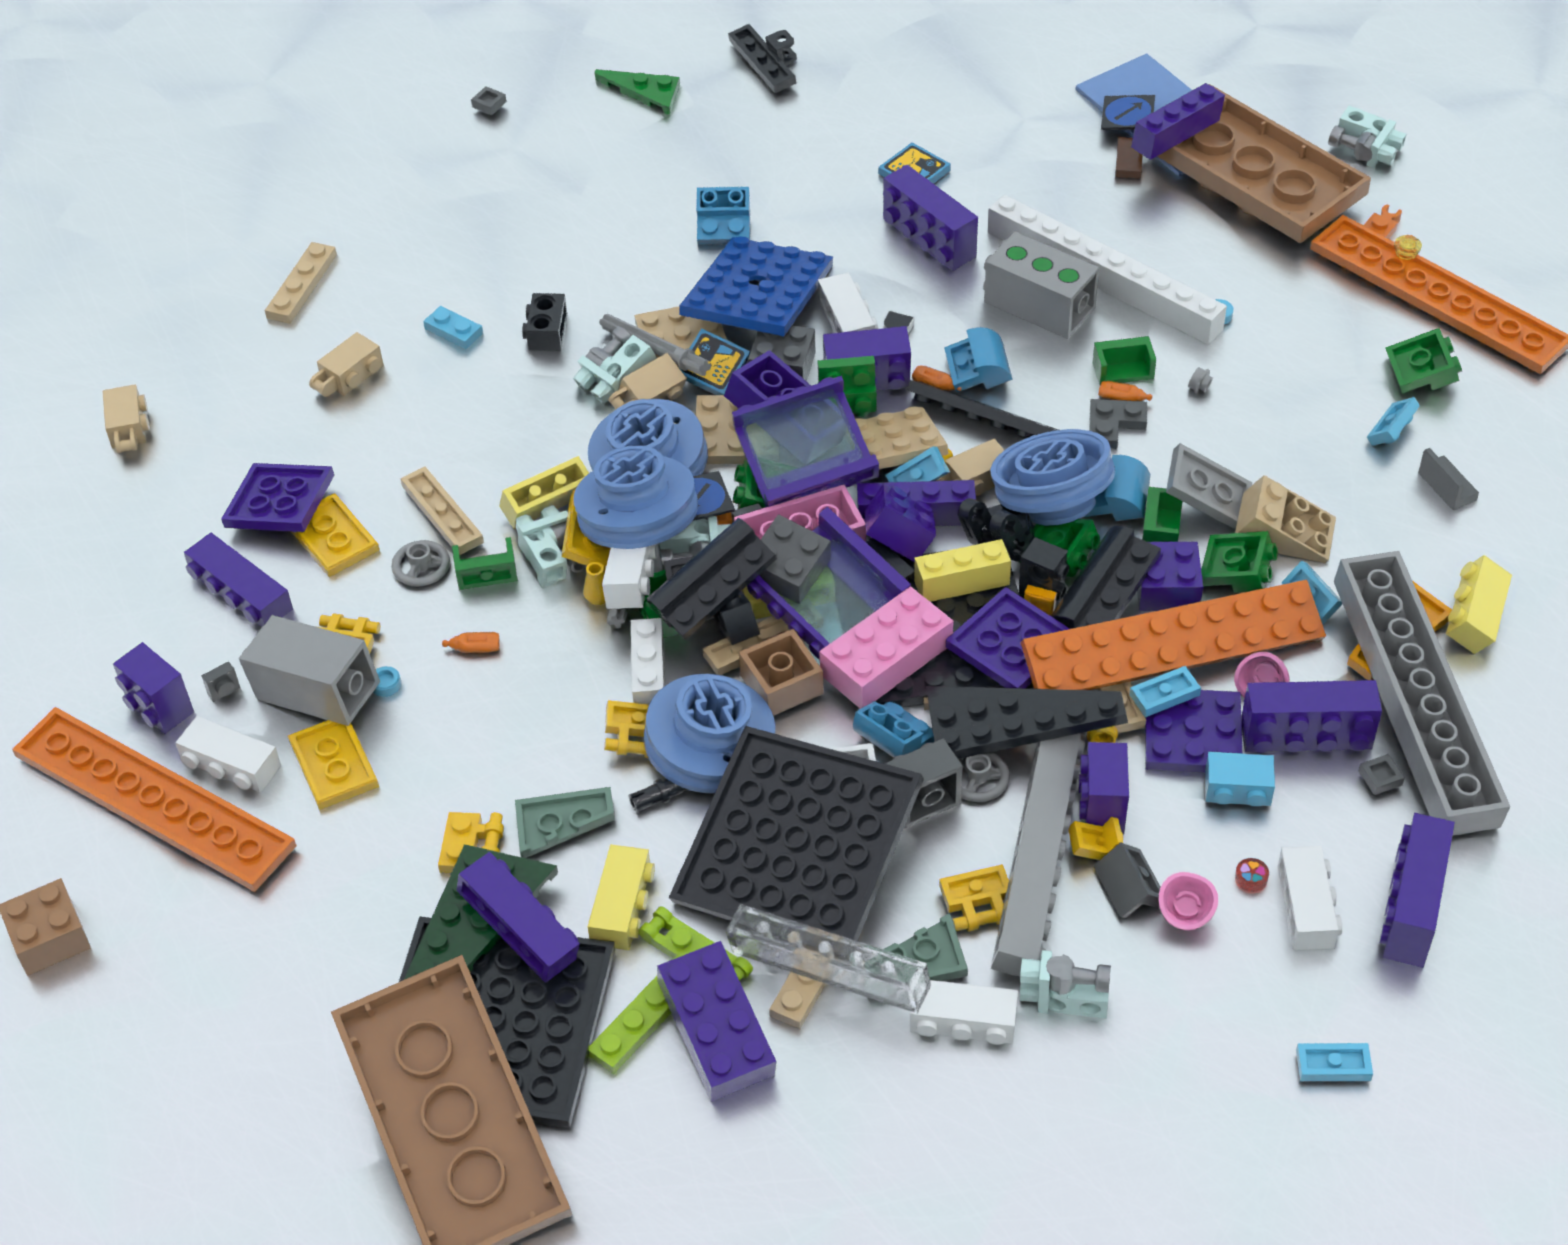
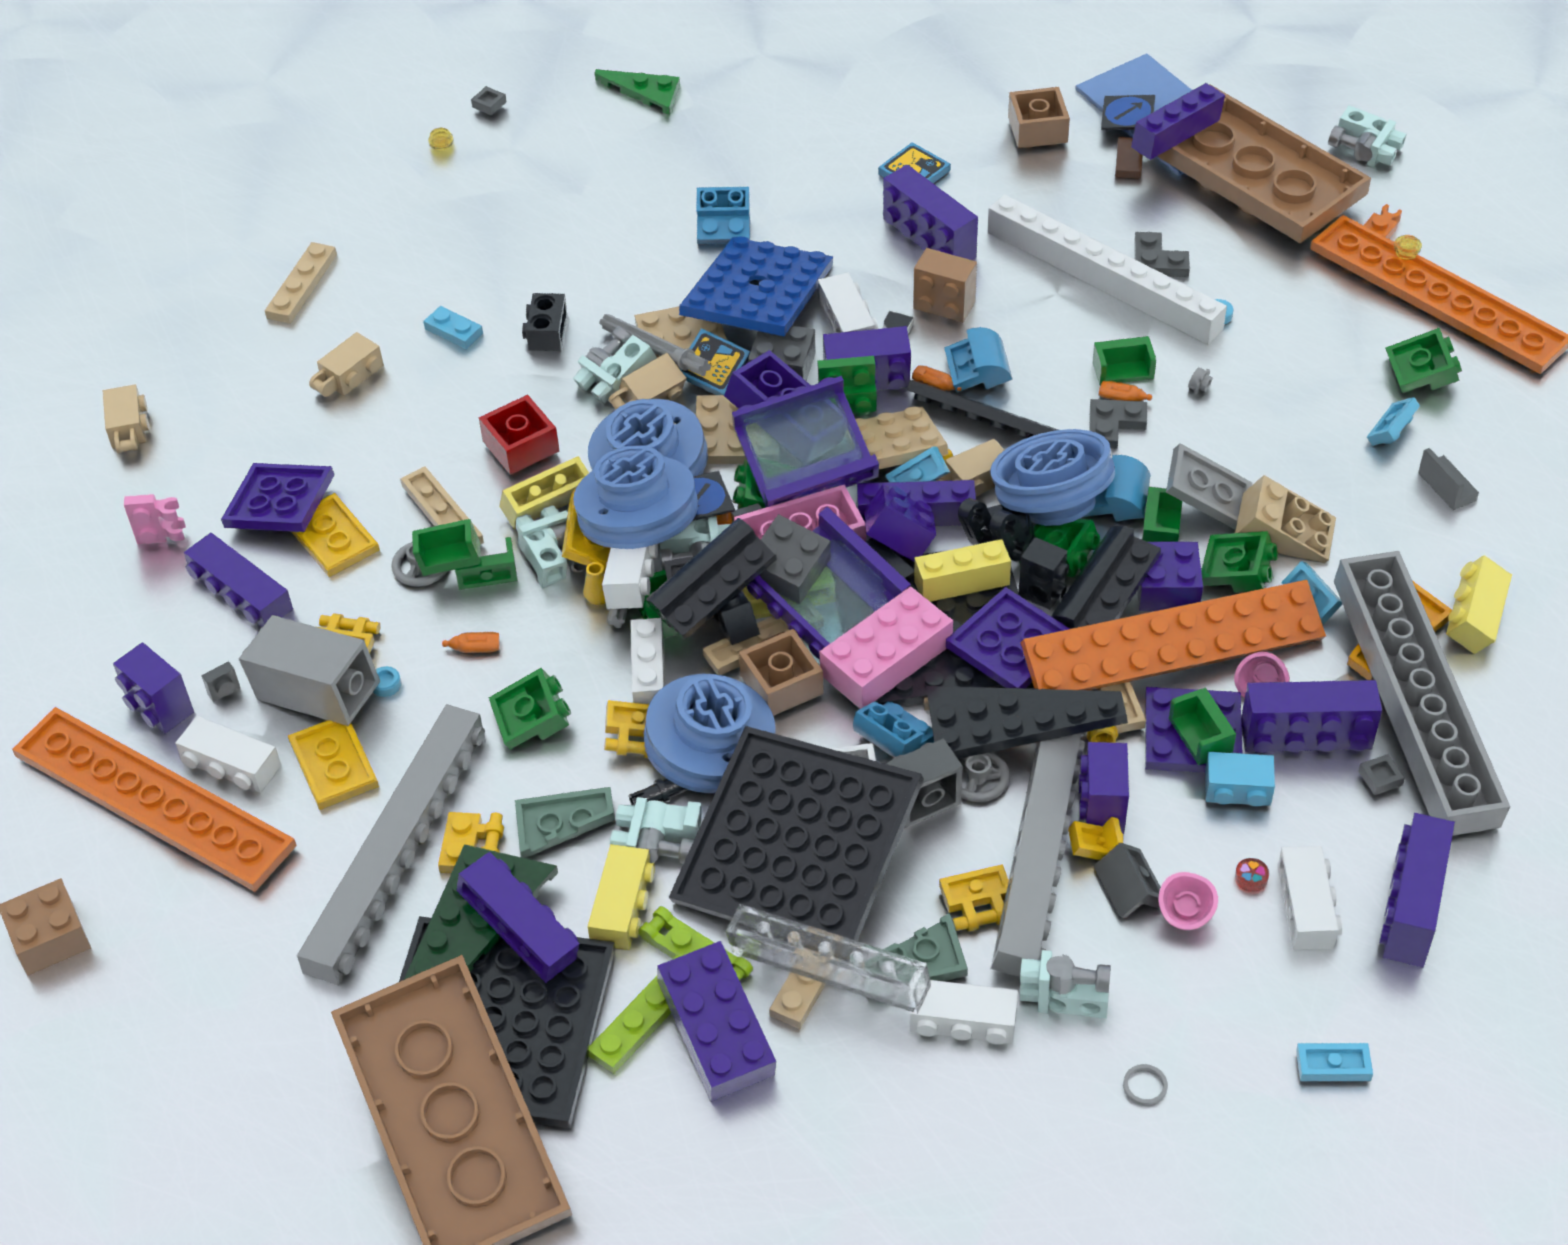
black plate [728,24,797,93] -> none
light grey brick [983,231,1099,339] -> none
light orange tile [1024,585,1057,616] -> none
medium azure plate [1129,666,1201,717] -> none
none -> bright pink plate [124,494,186,544]
none -> light grey brick [297,704,485,985]
none -> green panel [412,519,481,576]
none -> clear yellow plate [428,127,454,151]
none -> red brick [478,394,560,475]
none -> green plate [488,668,571,750]
none -> light aqua hips [610,797,702,864]
none -> medium nougat brick [913,248,977,323]
none -> medium nougat brick [1008,87,1070,148]
none -> light grey piece [1123,1064,1168,1106]
none -> dark grey plate [1134,232,1190,277]
none -> green panel [1169,687,1236,765]

